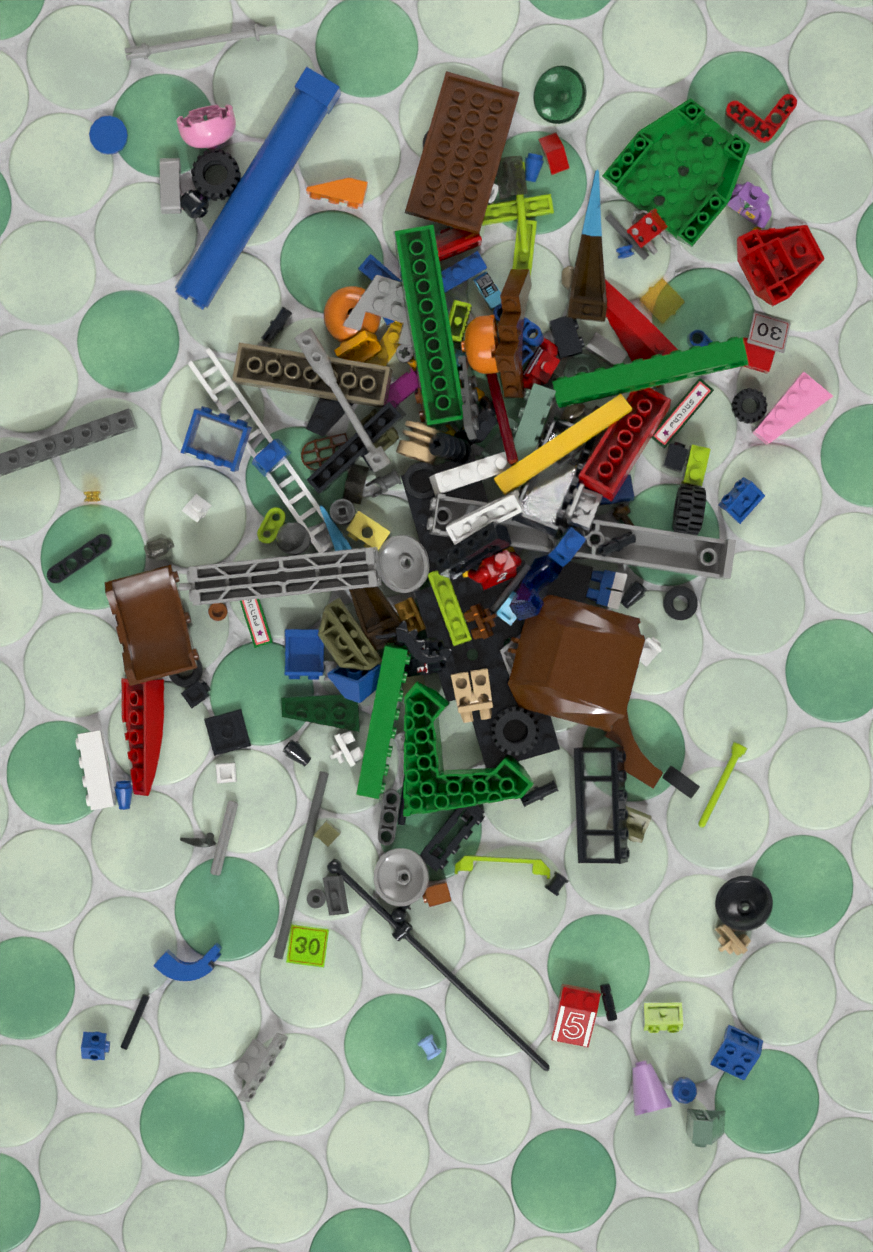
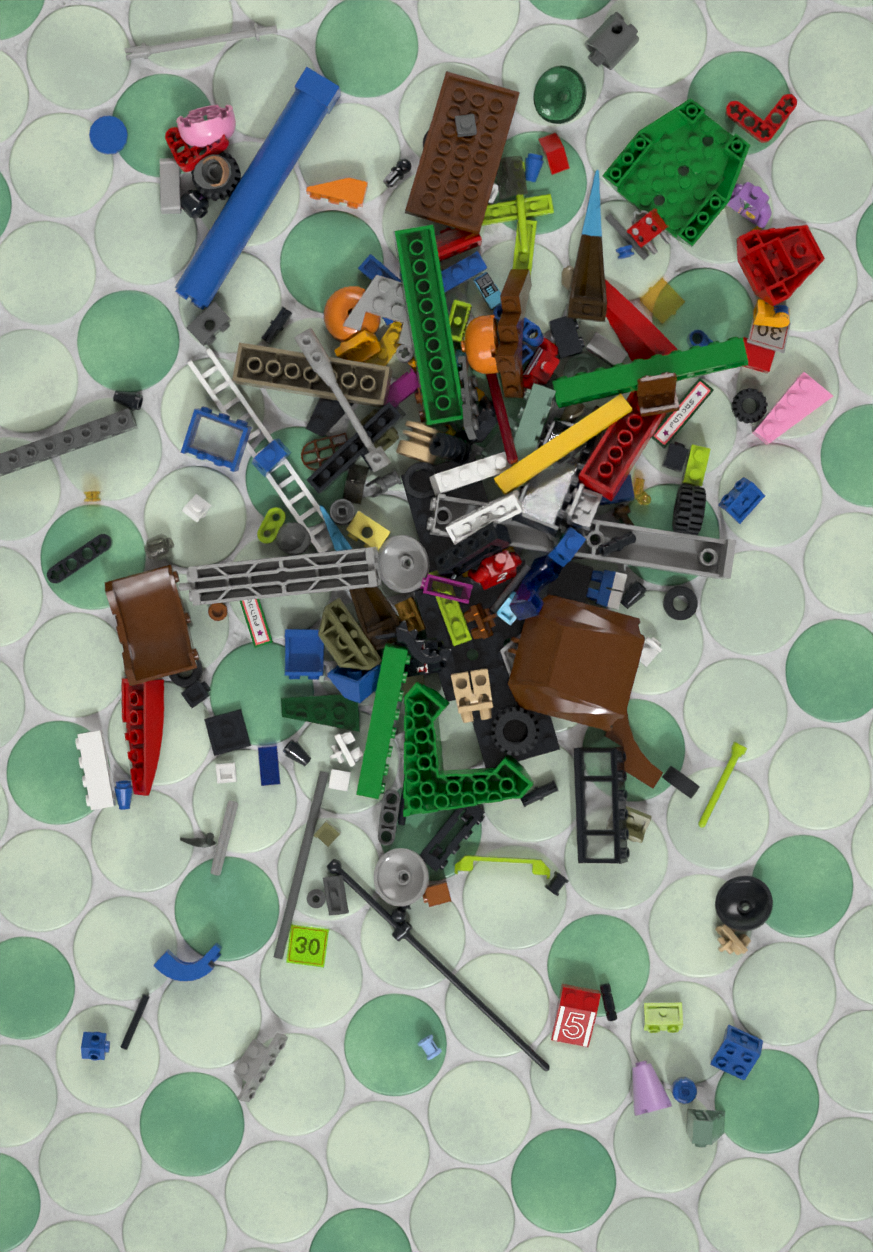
none -> black cone [113,390,143,411]
none -> red beam [165,127,229,172]
none -> dark grey brick [186,301,232,347]
none -> dark grey piece [194,155,231,189]
none -> clear blue tile [258,746,281,786]
none -> white tile [328,769,351,791]
none -> black axle [383,158,412,188]
none -> magenta window [420,574,473,604]
none -> dark grey plate [454,114,477,137]
none -> dark grey cylinder [585,12,639,70]
none -> clear yellow arm [633,478,651,505]
none -> reddish brown bracket [637,372,679,417]
none -> light orange leg [753,299,790,328]

